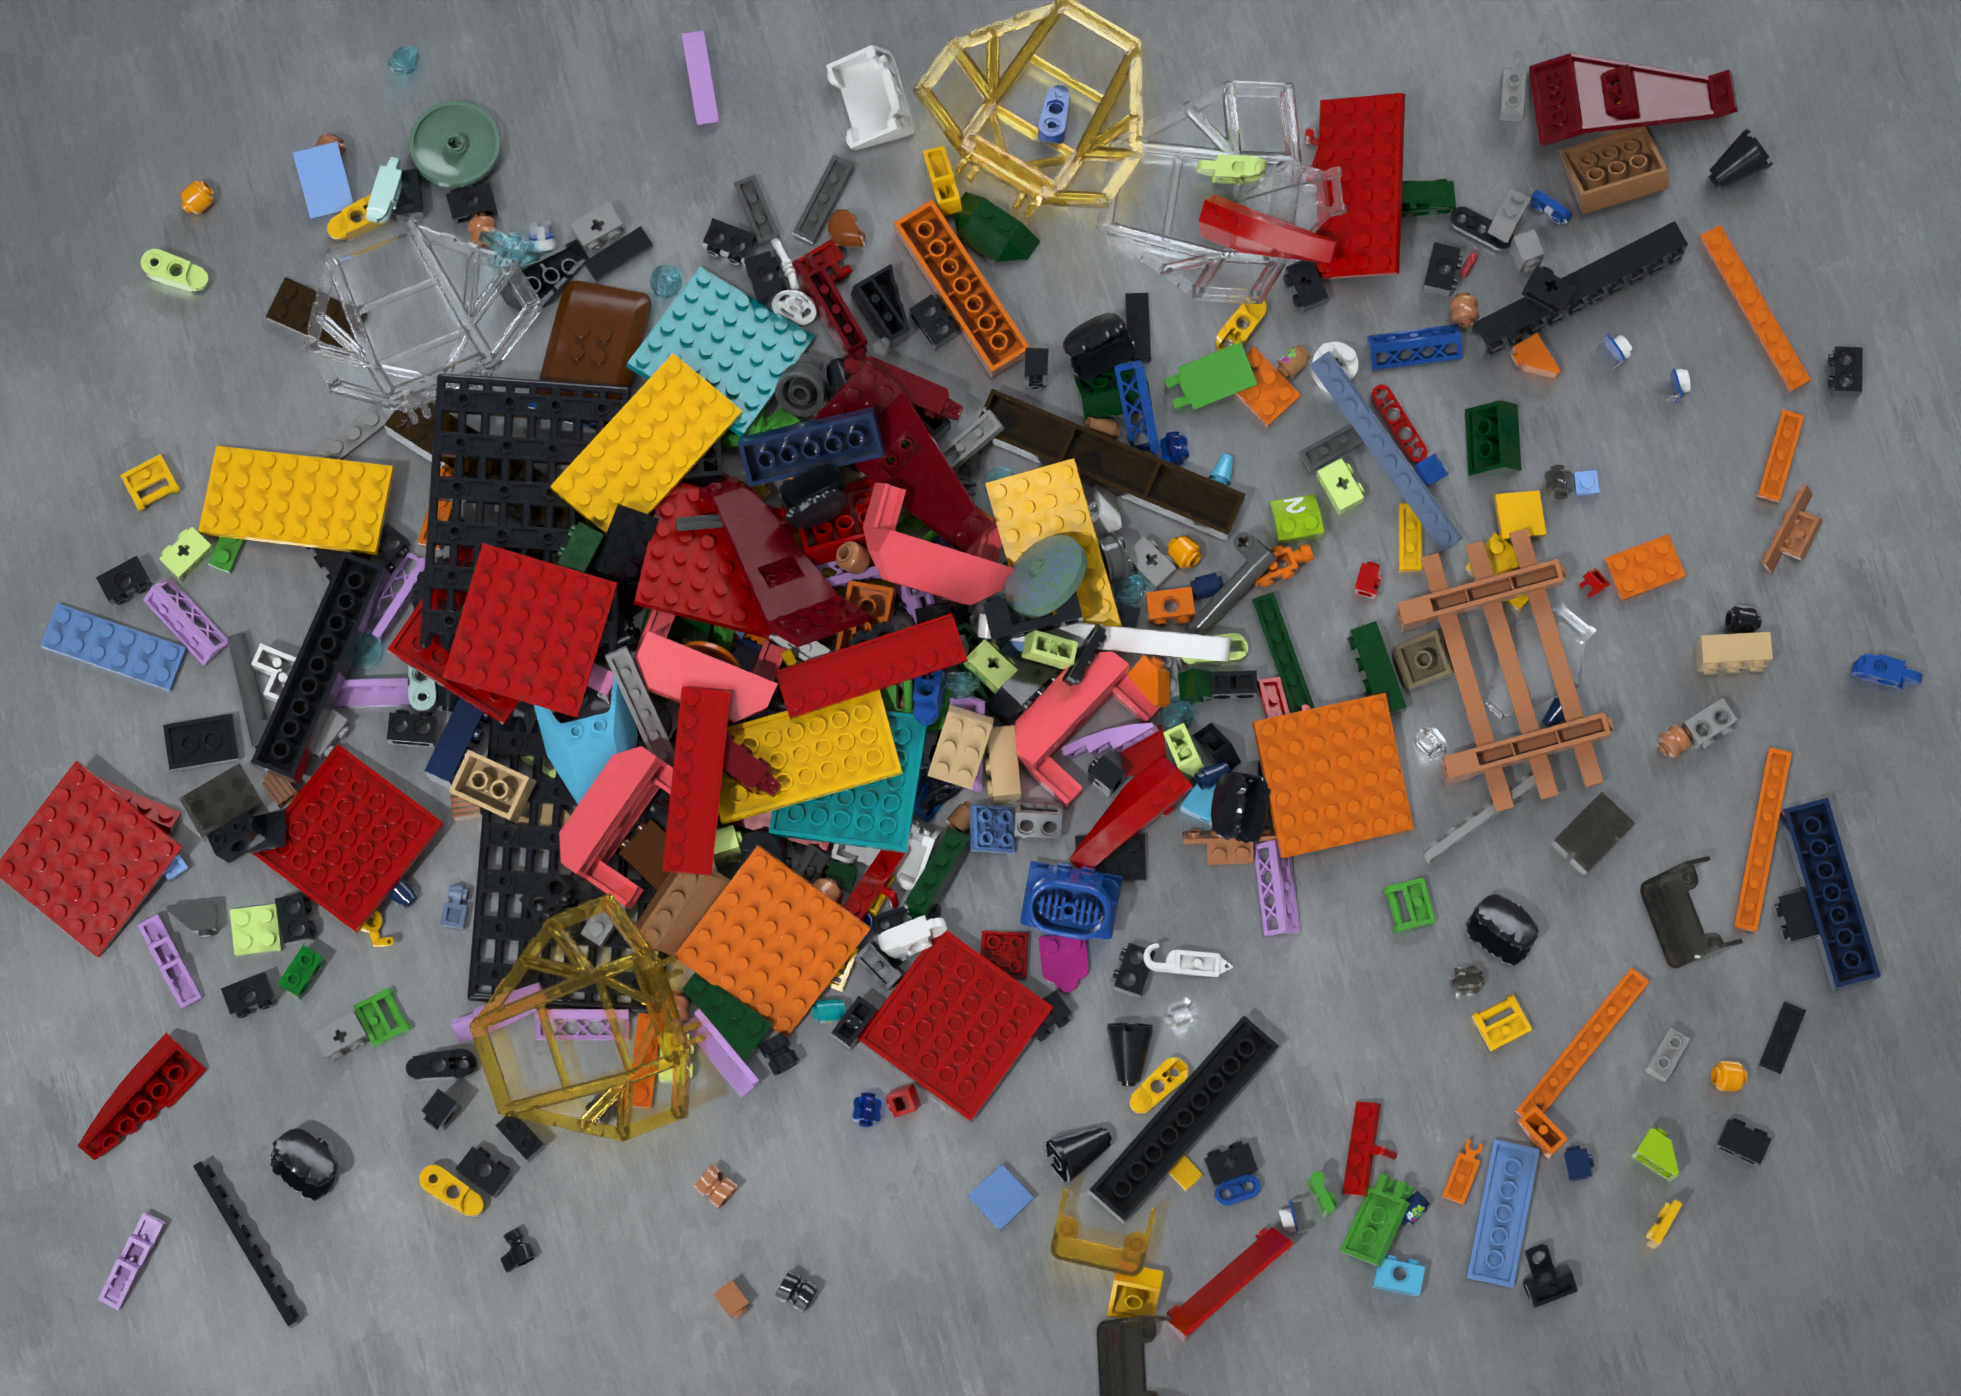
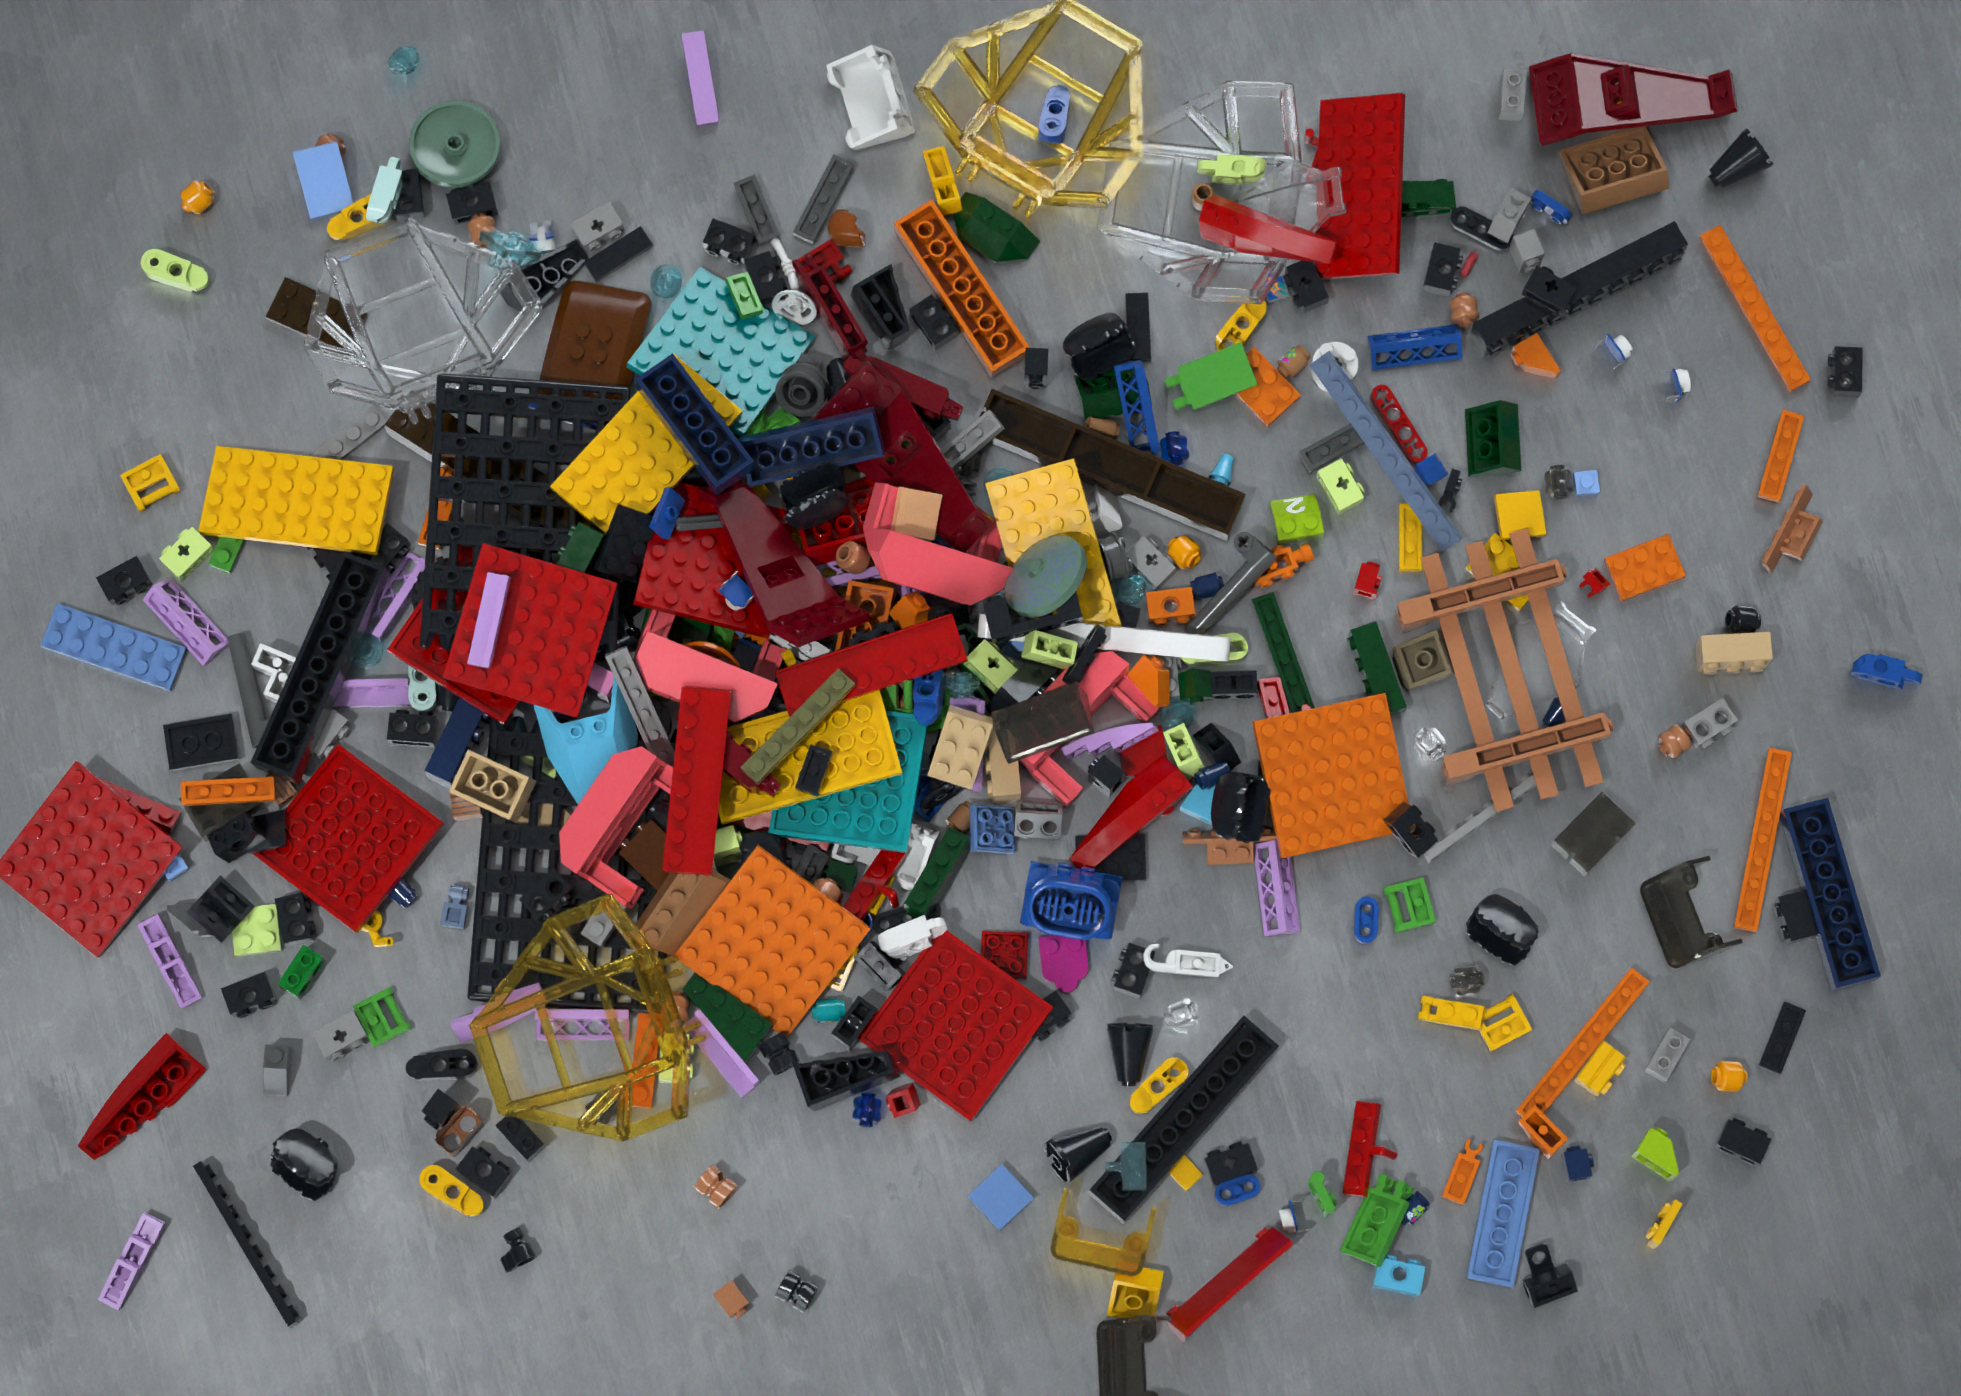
none -> orange plate [181,776,276,806]
none -> black slope [187,875,255,943]
none -> dark grey slope [263,1044,292,1096]
none -> nougat piece [435,1106,484,1157]
none -> lavender fence [467,572,511,669]
none -> dark blue brick [635,353,754,495]
none -> blue plate [649,487,685,539]
none -> blue piece [718,571,753,611]
none -> bright green plate [725,272,764,320]
none -> olive plate [741,669,856,785]
none -> black wedge [793,1051,900,1111]
none -> black plate [795,745,834,797]
none -> orange arch [889,592,931,629]
none -> light nougat tile [891,487,942,540]
none -> clear smoke slope [991,681,1095,764]
none -> clear light blue plate [1105,1142,1147,1191]
none -> medium nougat brick [1191,183,1215,211]
none -> tile [1261,275,1290,304]
none -> blue plate [1354,897,1379,944]
none -> black brick [1383,802,1438,858]
none -> yellow plate [1417,996,1486,1031]
none -> black plate [1438,468,1463,512]
none -> yellow brick [1574,1041,1626,1097]

